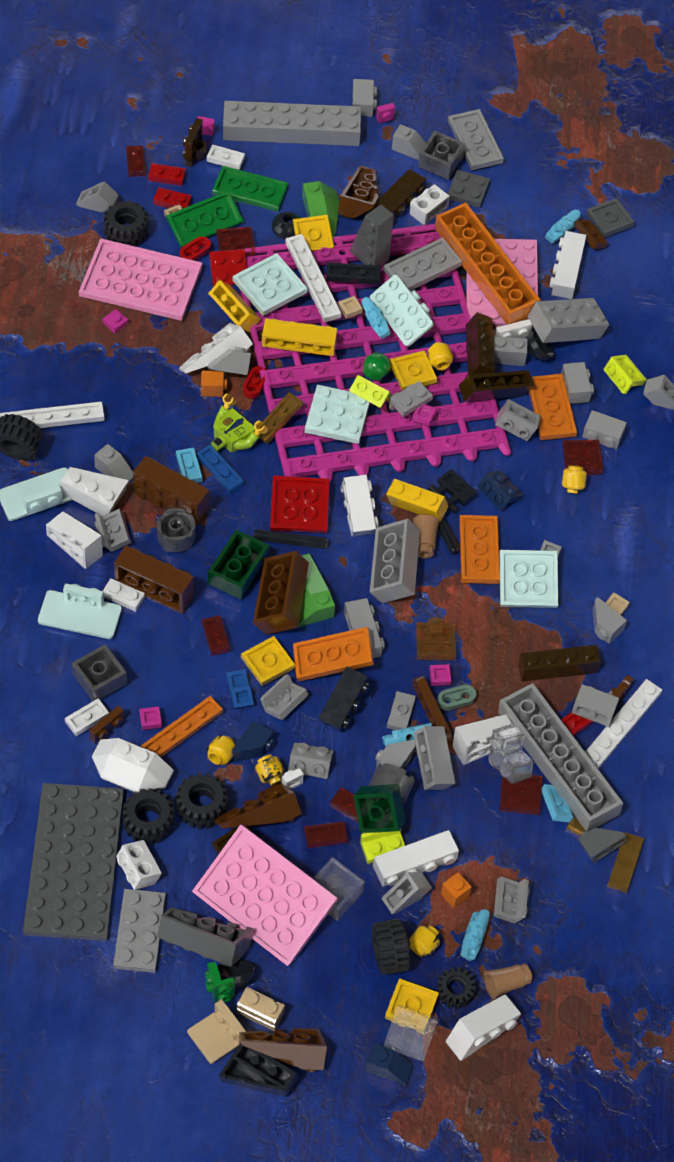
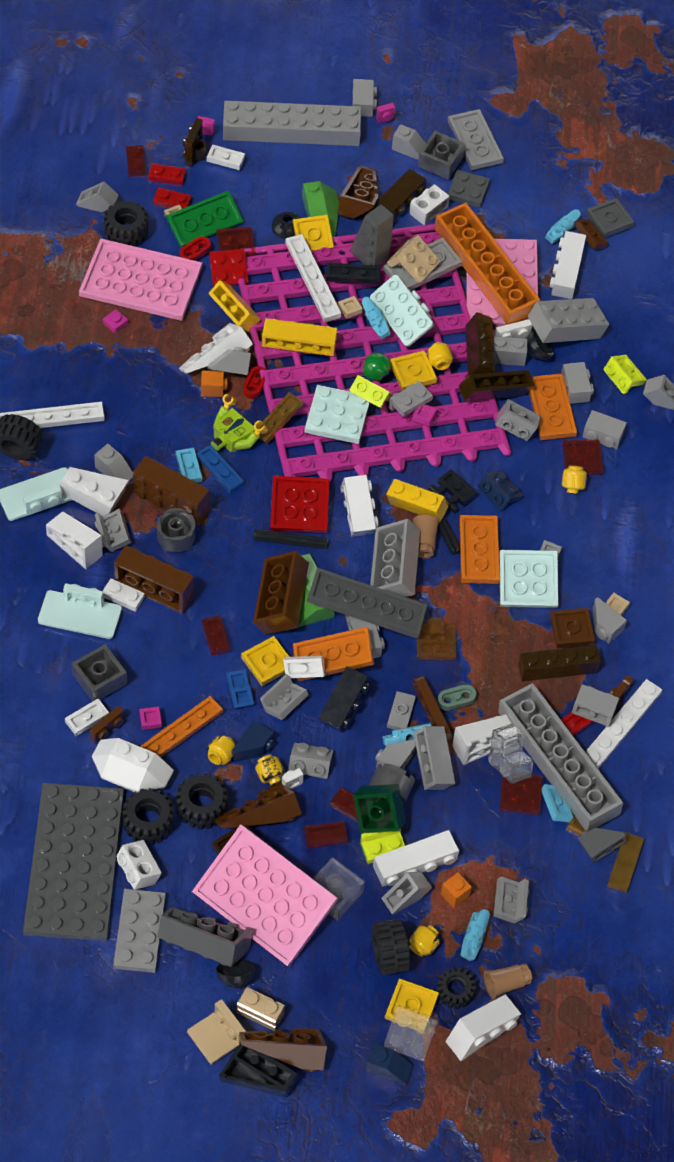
green bracket [204,961,235,1003] -> none
dark green brick [208,530,270,600] -> none
green tile [212,166,288,212] -> none
light aqua plate [233,253,308,316] -> none
dark pink plate [429,664,451,686] -> none
none -> white plate [283,656,326,678]
none -> dark grey plate [307,568,427,638]
none -> tan bracket [387,235,440,283]
none -> reddish brown plate [549,608,595,648]

